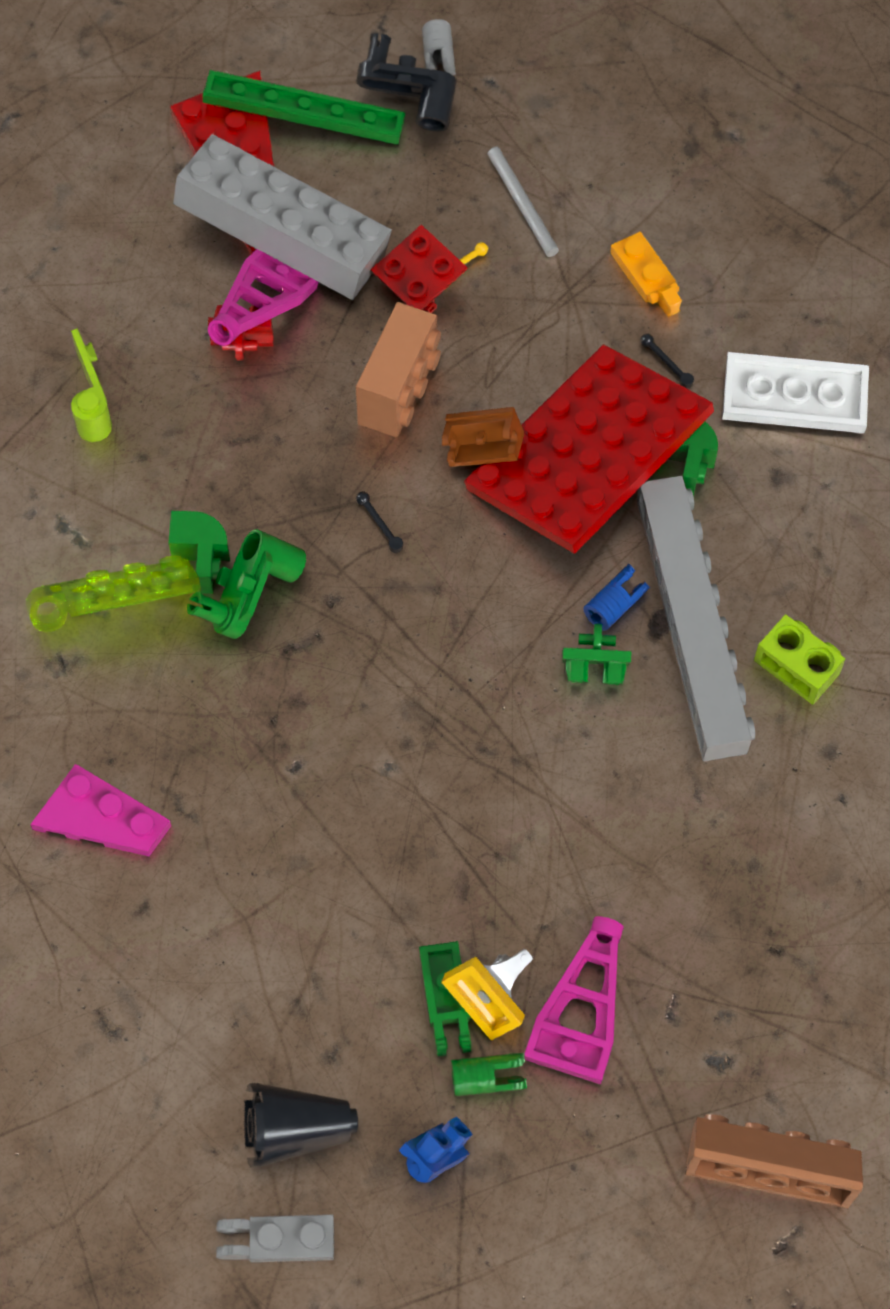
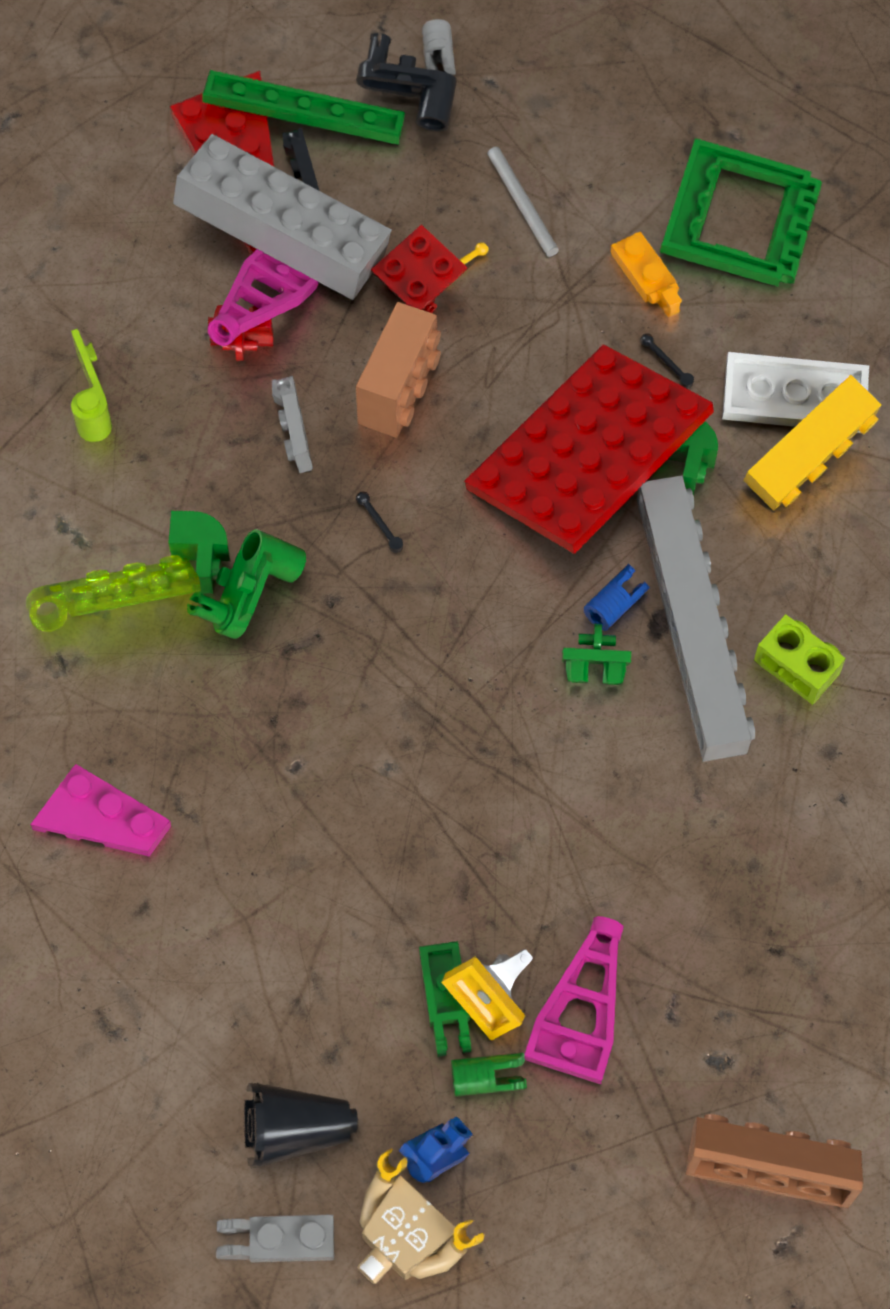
dark orange hinge [442,407,524,467] -> none
none -> light grey hinge [272,376,313,473]
none -> black hinge [282,128,319,191]
none -> tan torso [357,1148,484,1284]
none -> green hinge [660,138,822,287]
none -> yellow brick [743,375,882,511]

